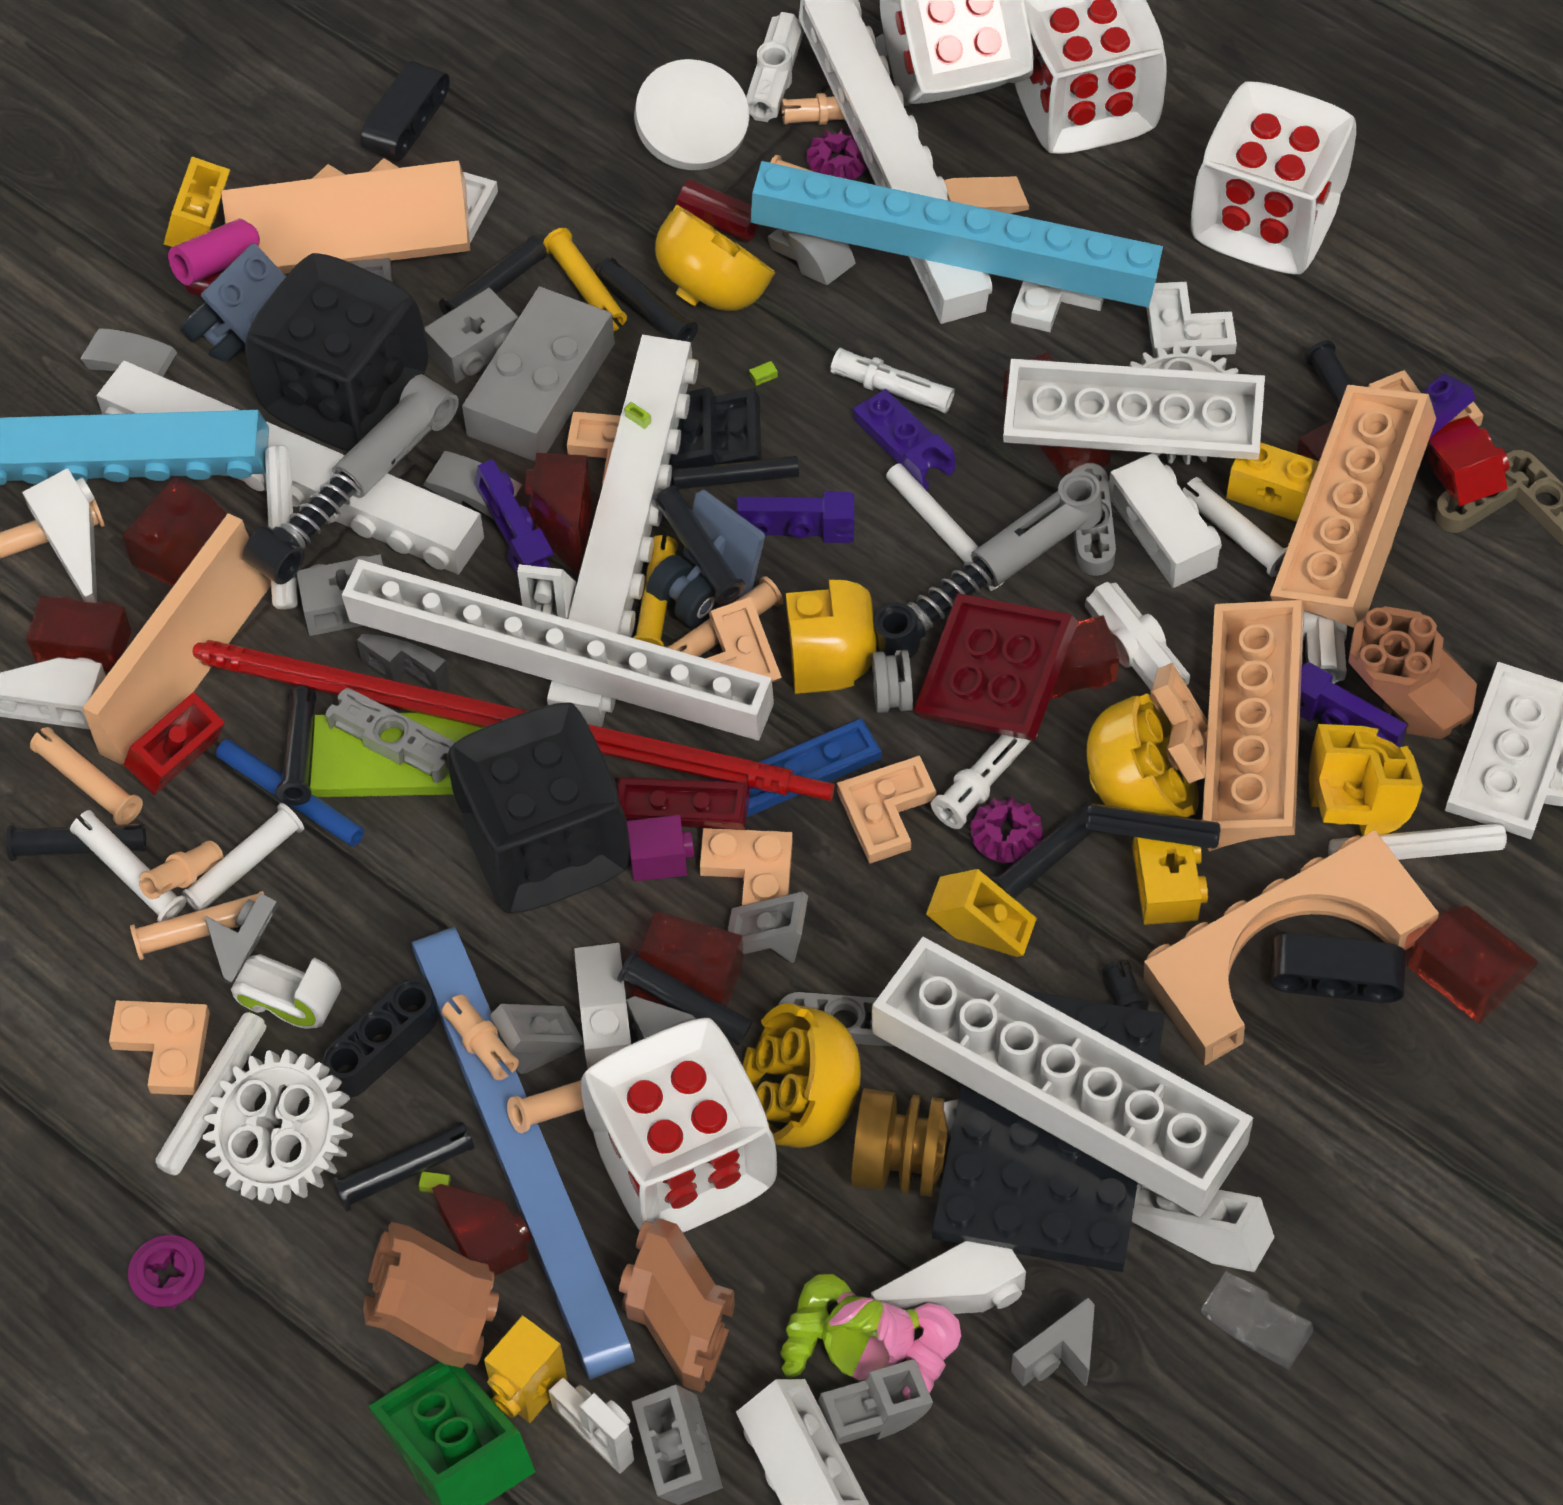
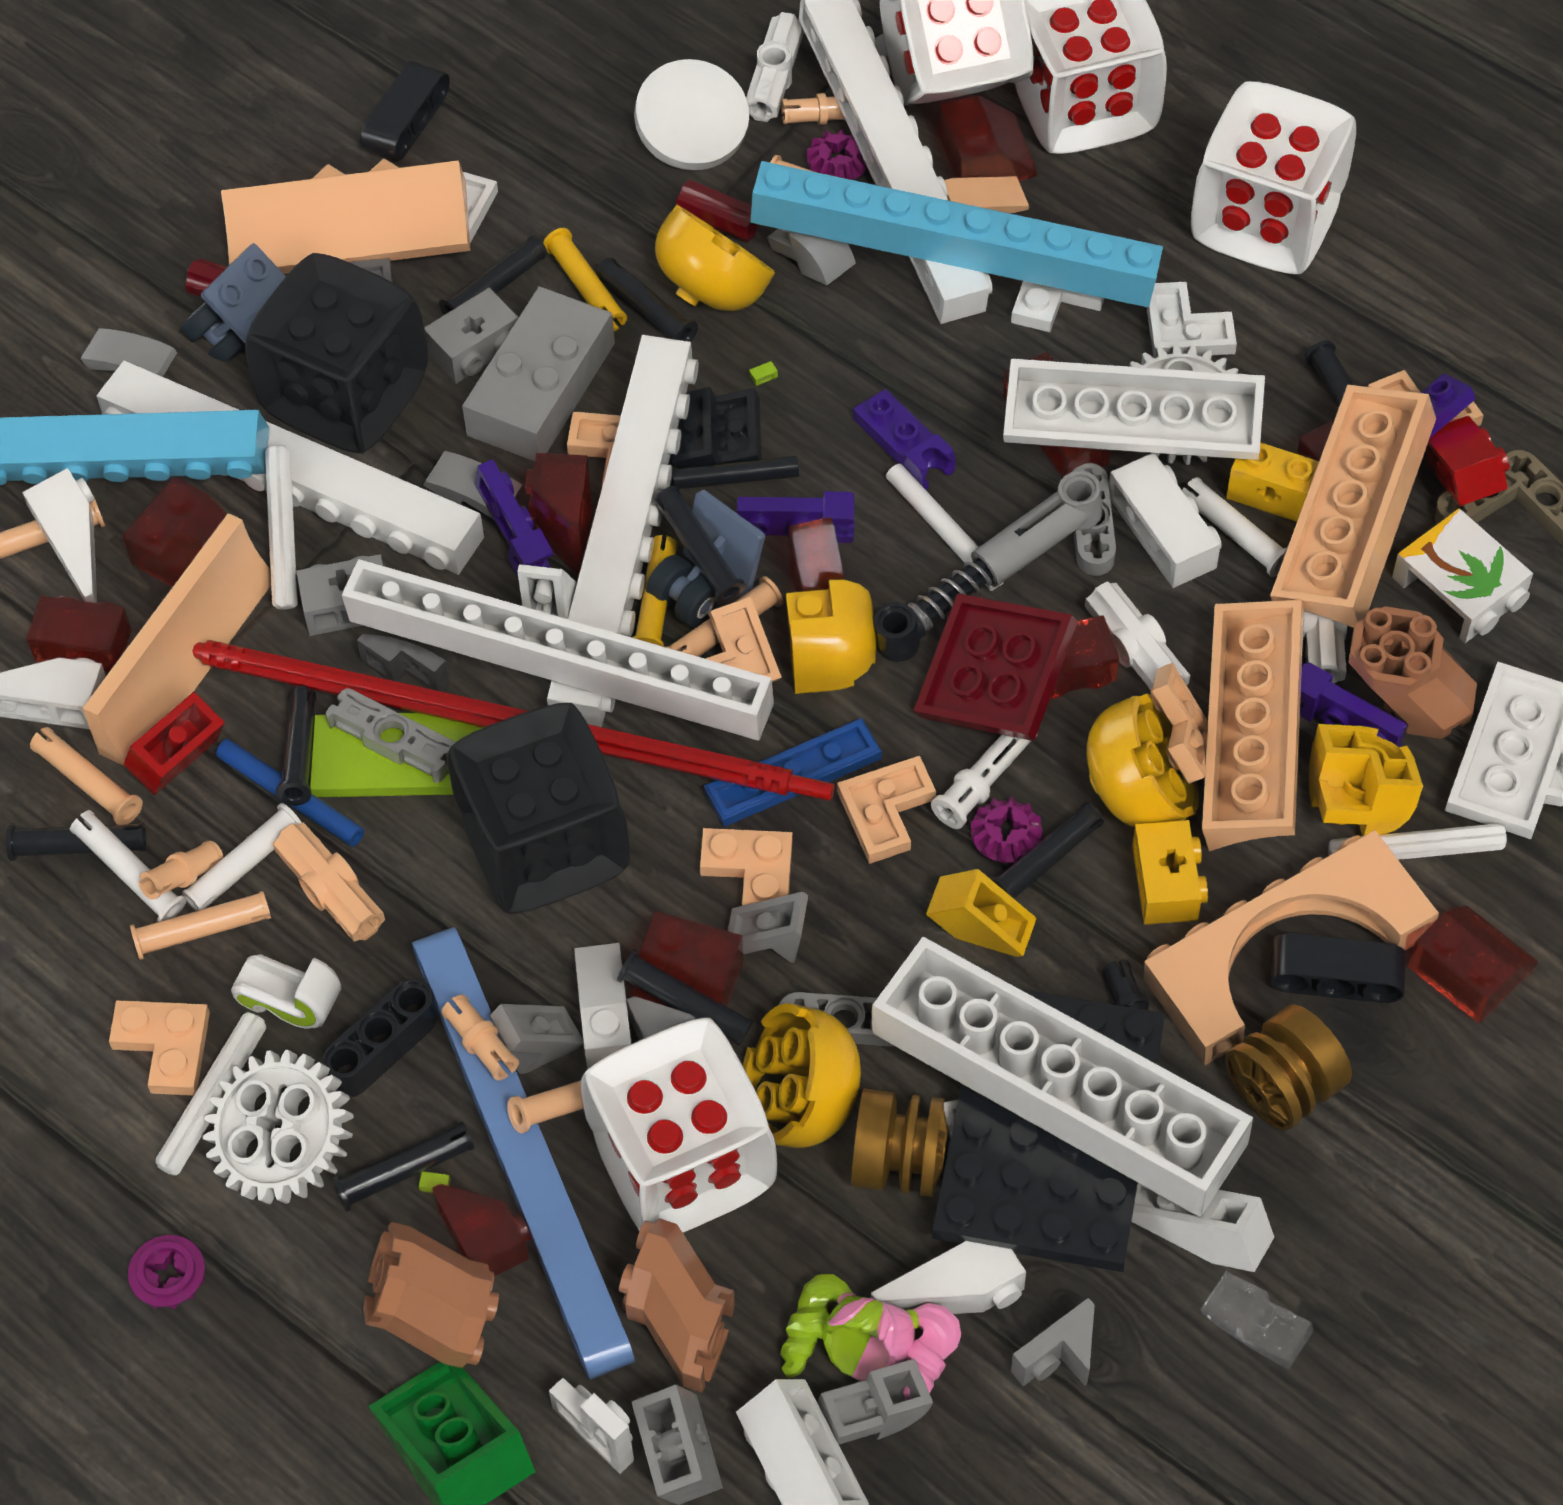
yellow brick [164,157,230,247] -> none
dark pink brick [168,218,260,285] -> none
light grey slope [205,893,278,985] -> none
piece [243,374,459,585] -> none
yellow brick [484,1315,568,1423] -> none
dark red tile [617,777,751,830] -> none
lime piece [624,402,651,429] -> none
magenta brick [627,815,694,882] -> none
white pin [831,348,955,414] -> none
light grey wheel [872,650,913,713] -> none
black axle [1086,803,1221,849] -> none
none -> light nougat piece [273,822,385,942]
none -> clear red slope [789,517,844,592]
none -> clear red slope [939,95,1037,181]
none -> pearl gold wheel [1225,1004,1352,1131]
none -> white panel [1392,508,1533,643]

